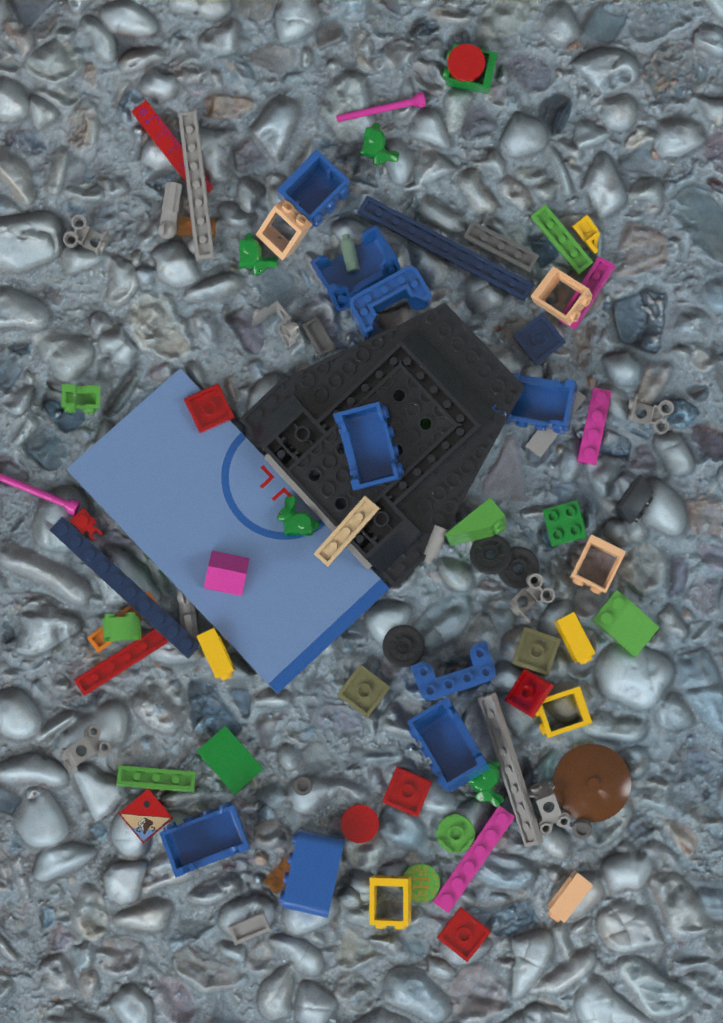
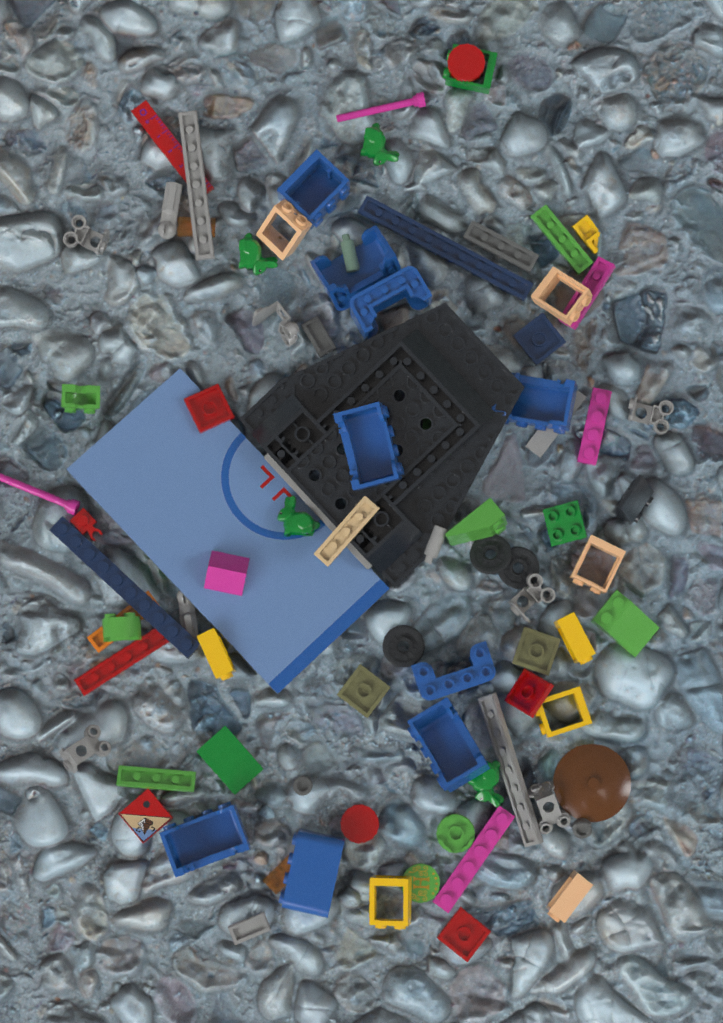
red tile [382,766,432,817] -> none

